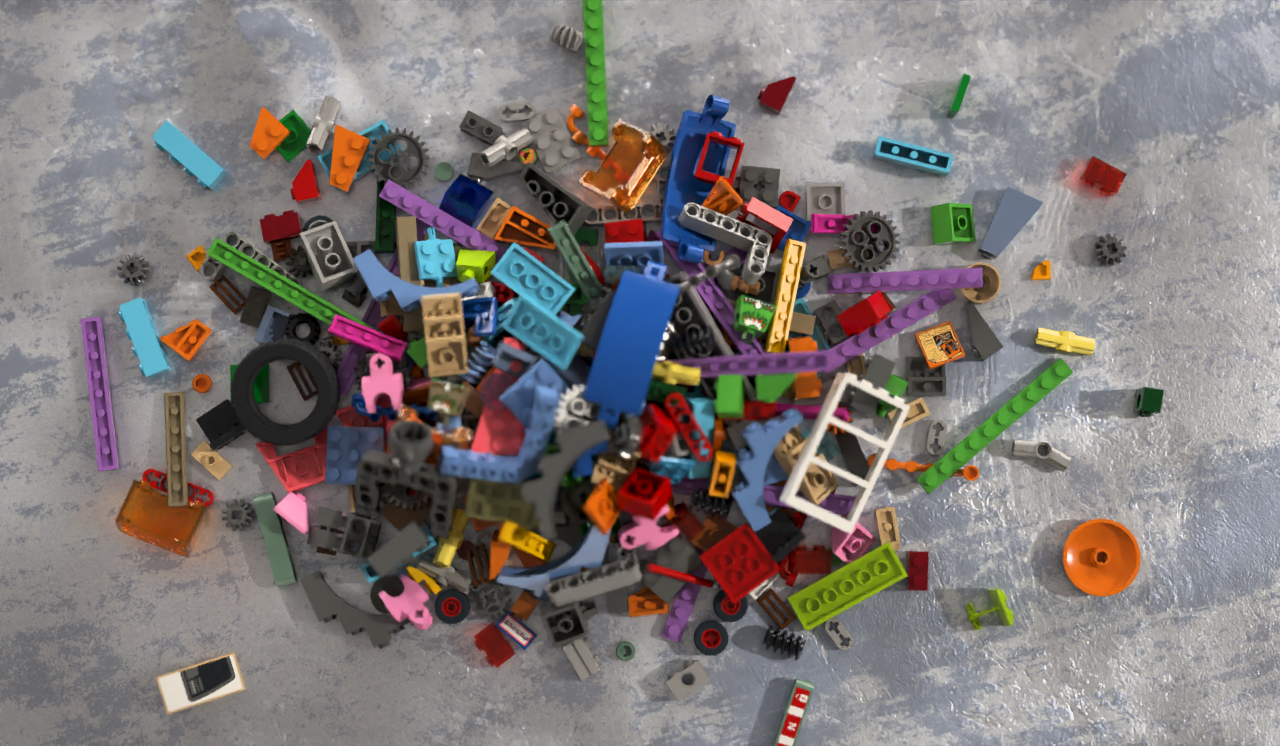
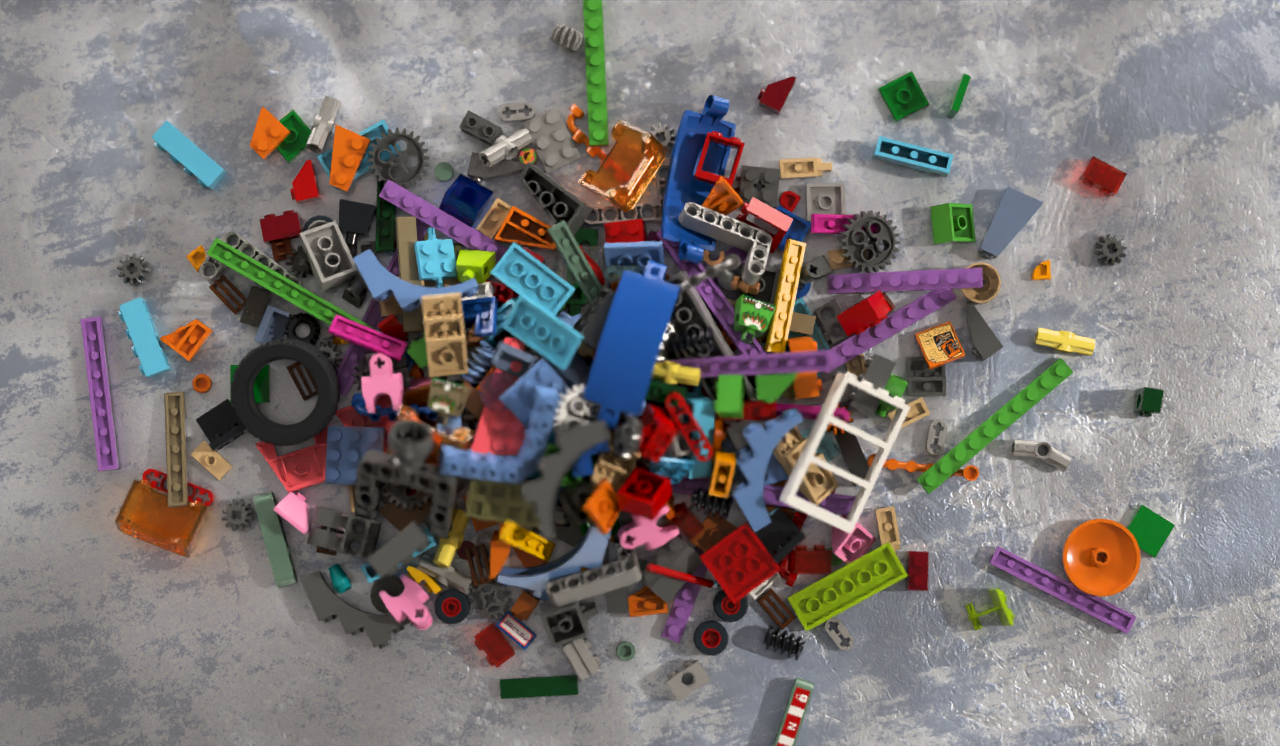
slope [156,652,246,714] -> none
none -> teal cone [328,564,352,594]
none -> black torso [339,199,376,246]
none -> dark green tile [500,675,578,699]
none -> tan hinge [779,157,832,179]
none -> green tile [878,71,930,123]
none -> medium lavender plate [989,546,1136,634]
none -> green tile [1127,505,1175,558]

